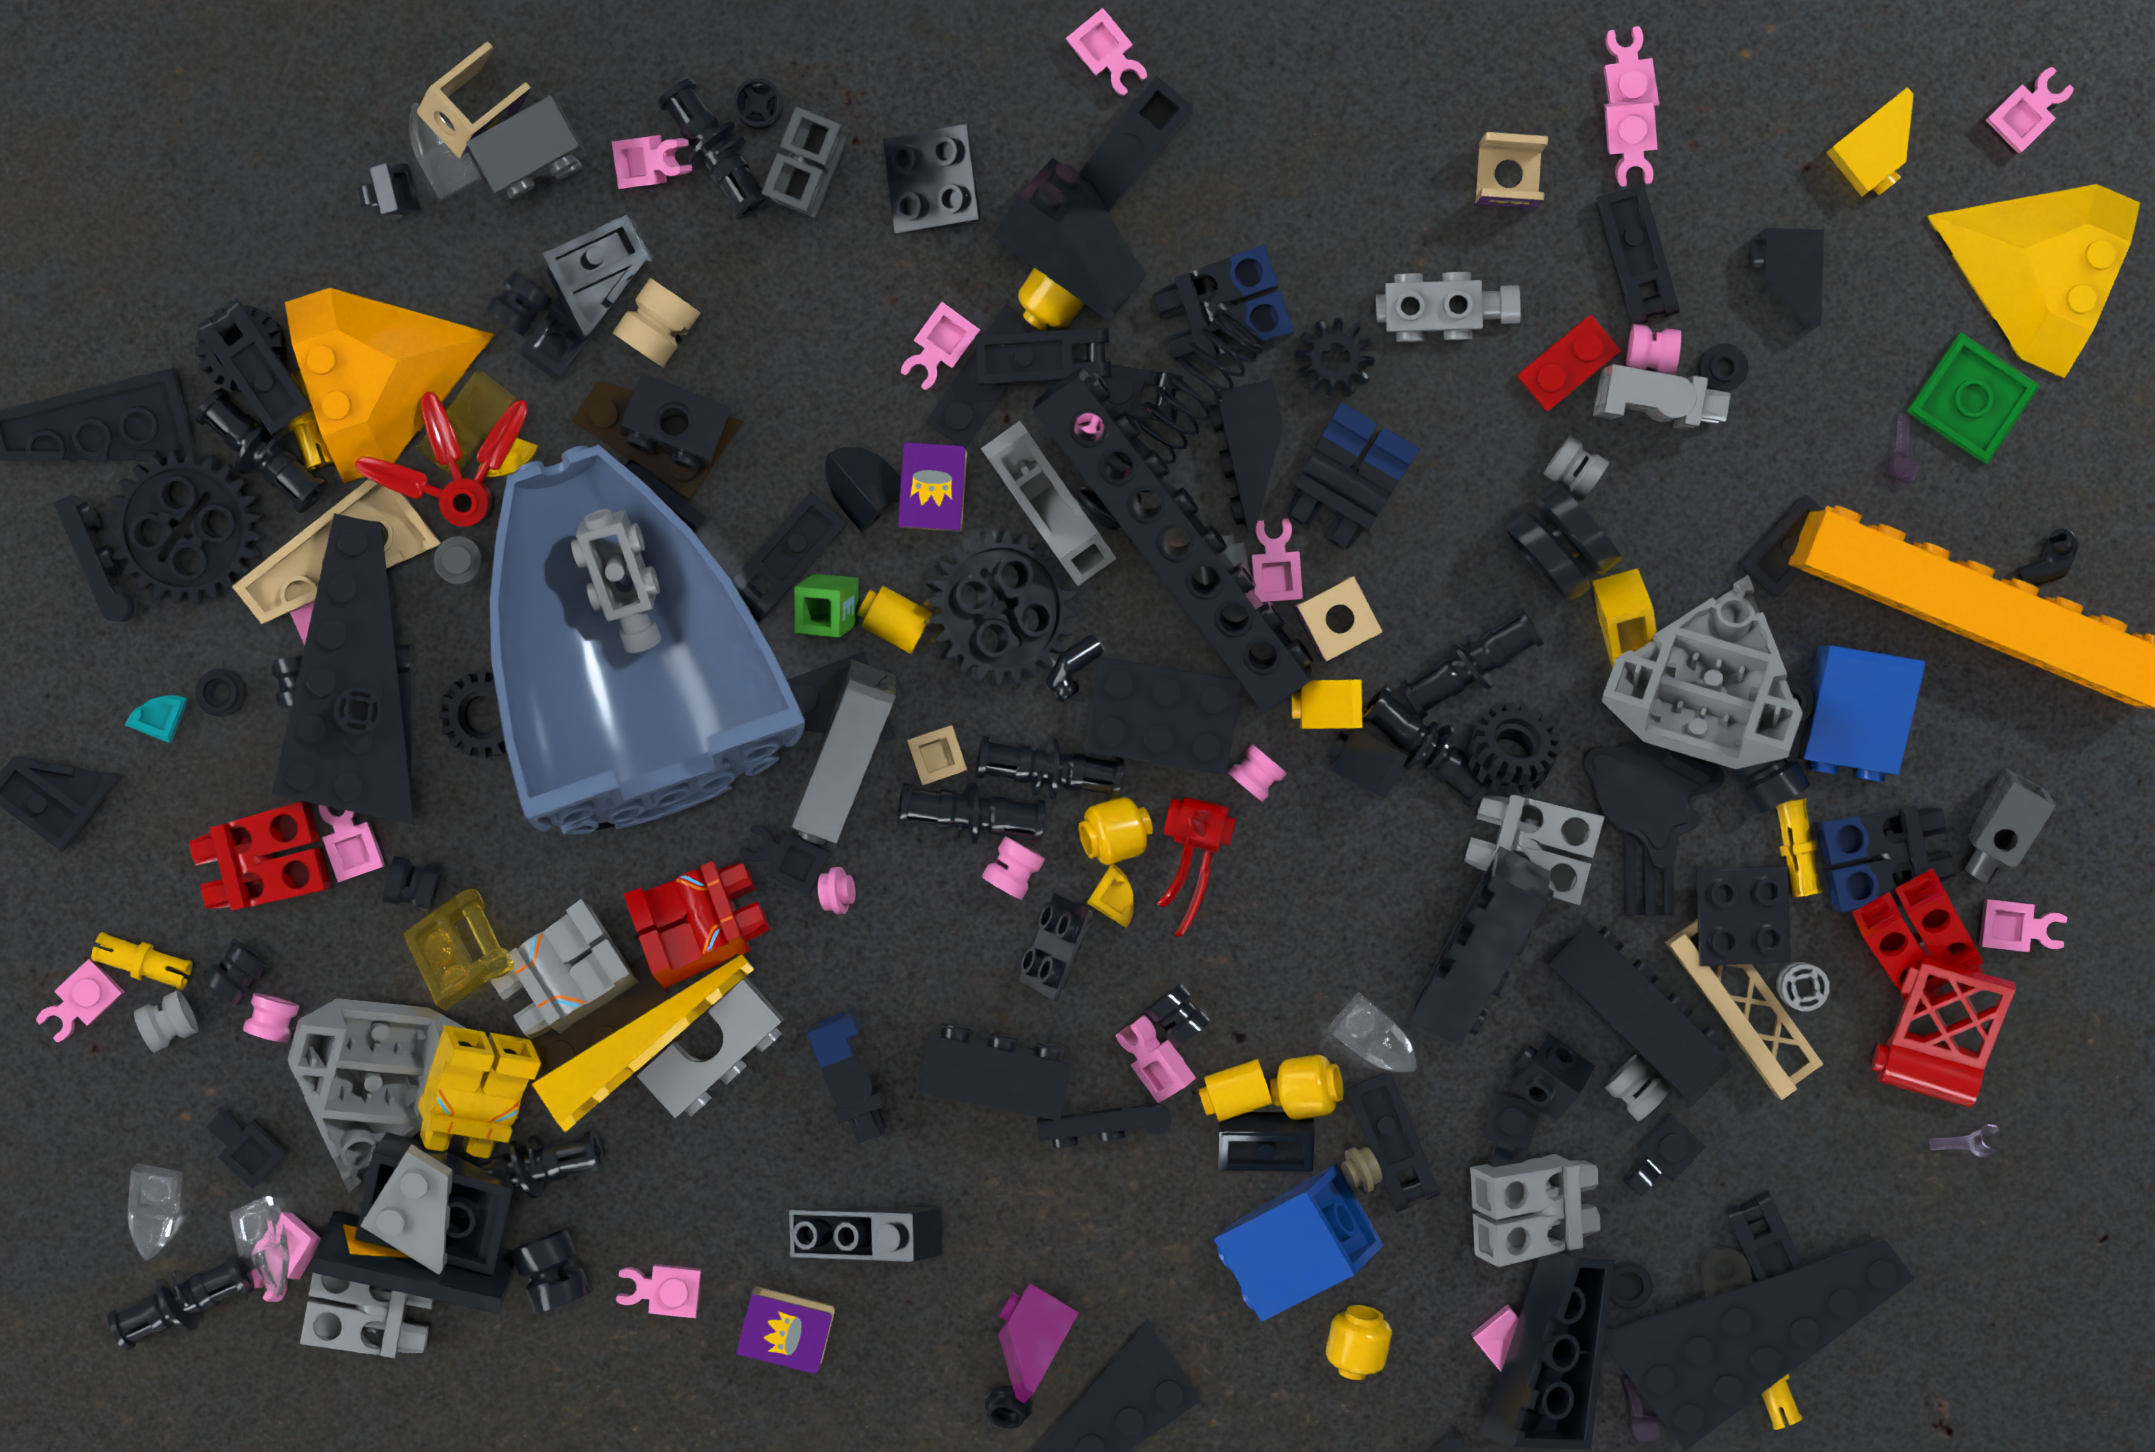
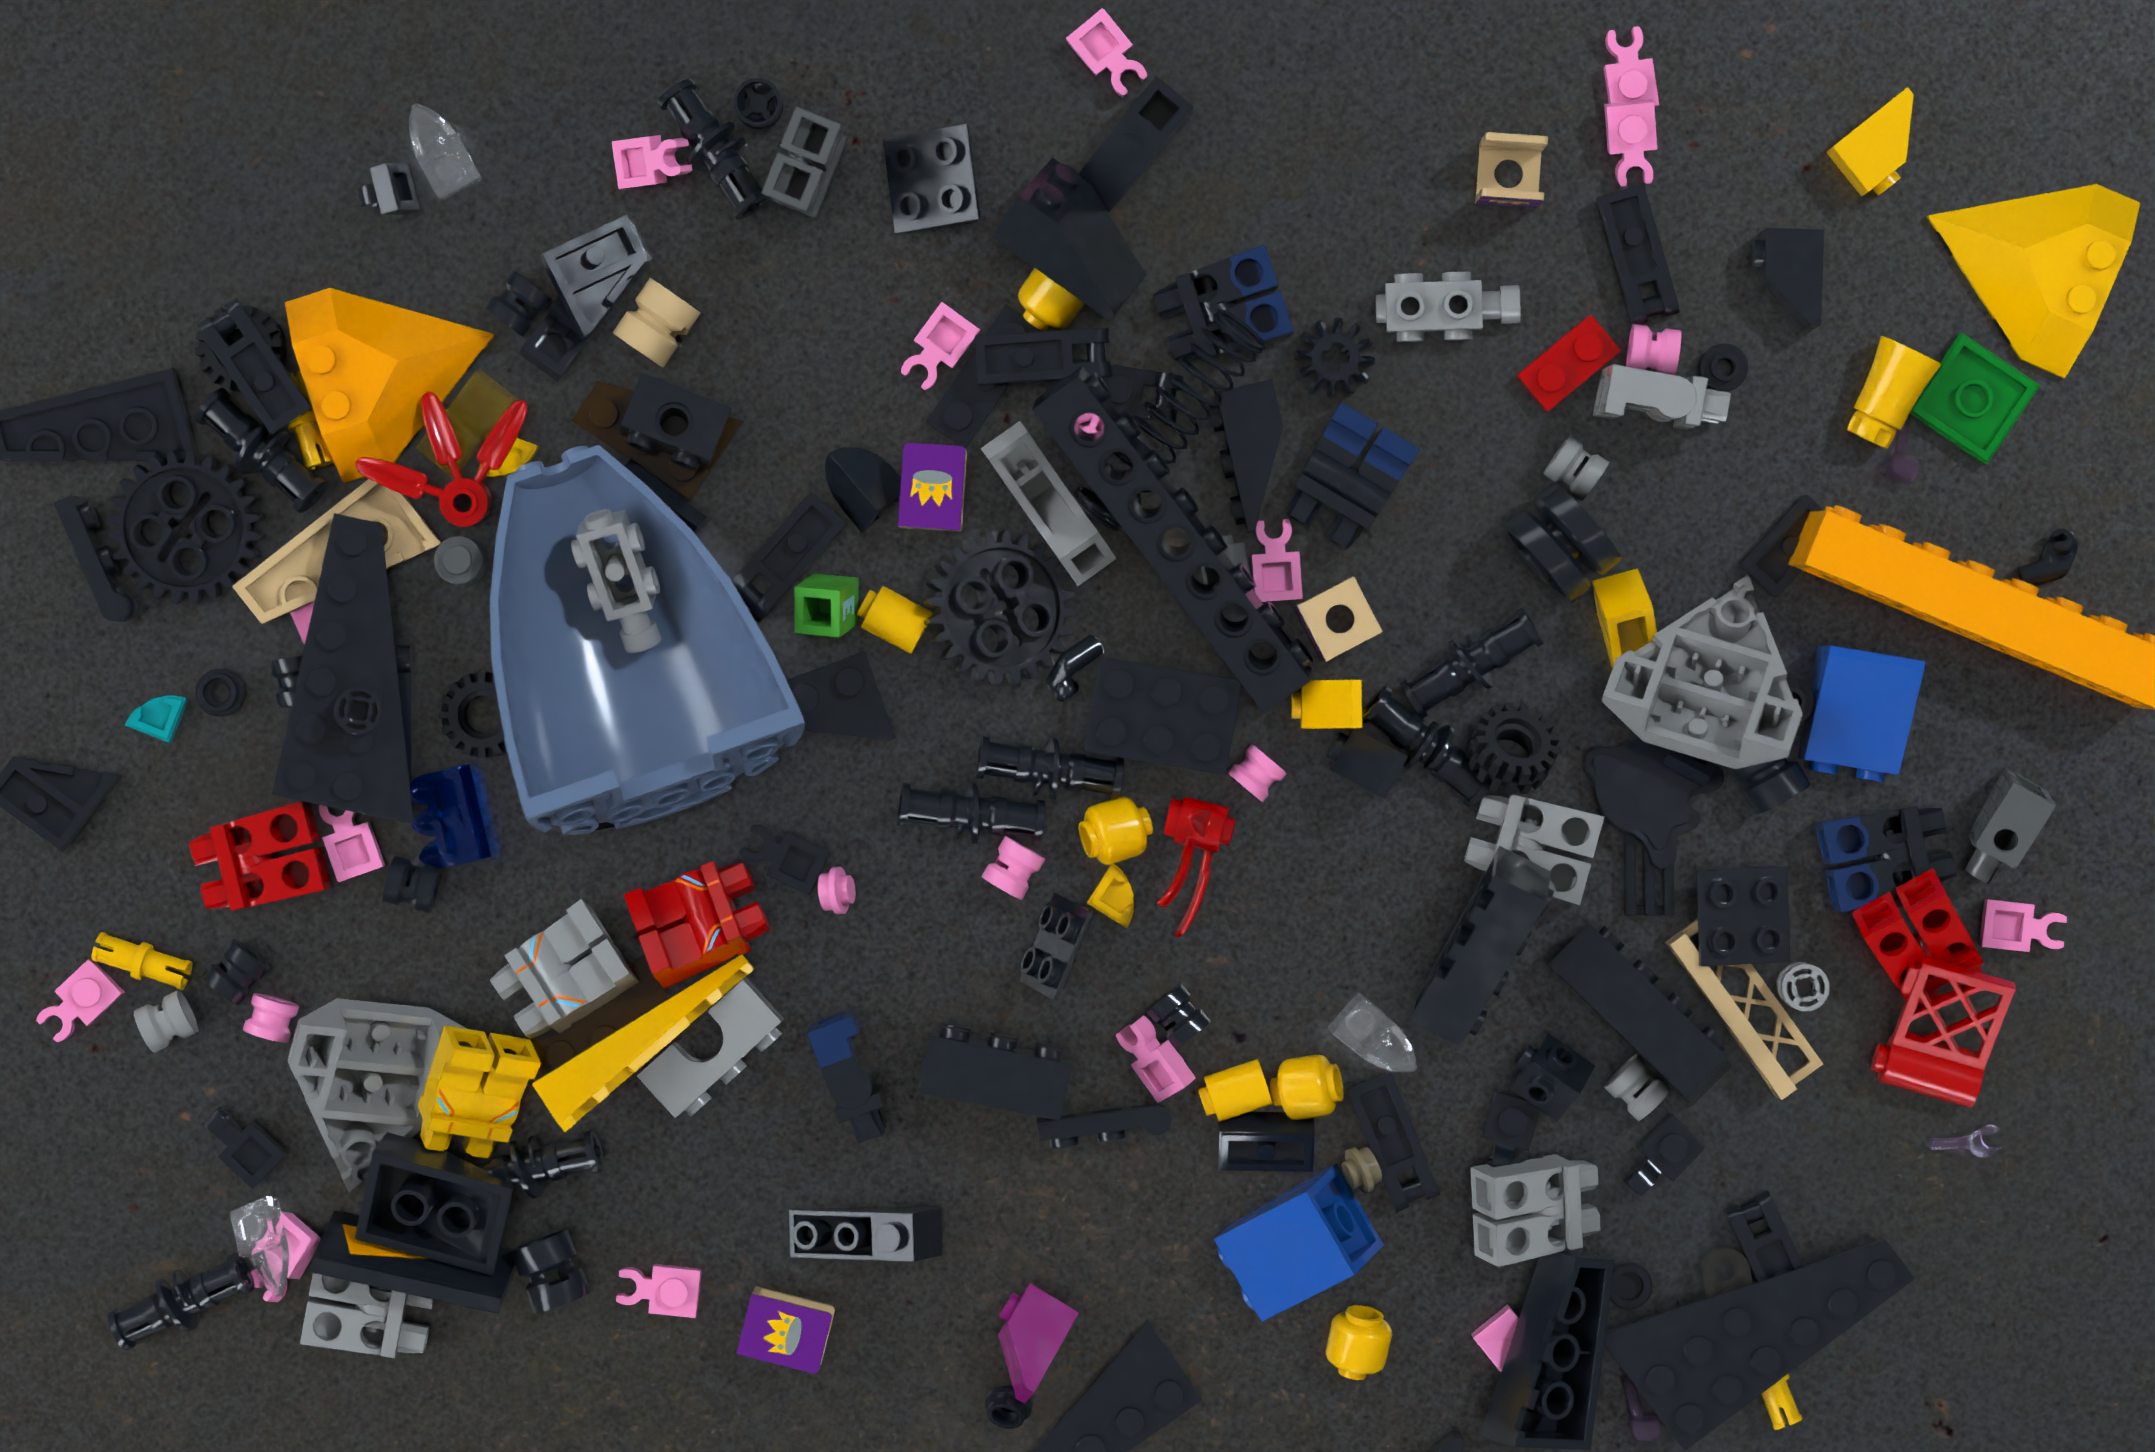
clear plate [127,1163,183,1260] -> none
light grey wing [360,1144,453,1274] -> none
clear yellow plate [403,889,514,1011] -> none
tan piece [416,41,531,159] -> none
dark grey slope [466,95,588,199] -> none
slope [791,659,896,844] -> none
tan plate [907,725,968,785] -> none
yellow pin [1776,798,1823,898] -> none
bright pink plate [1986,67,2074,154] -> none
none -> clear blue plate [410,764,491,868]
none -> yellow plant [1847,336,1942,449]

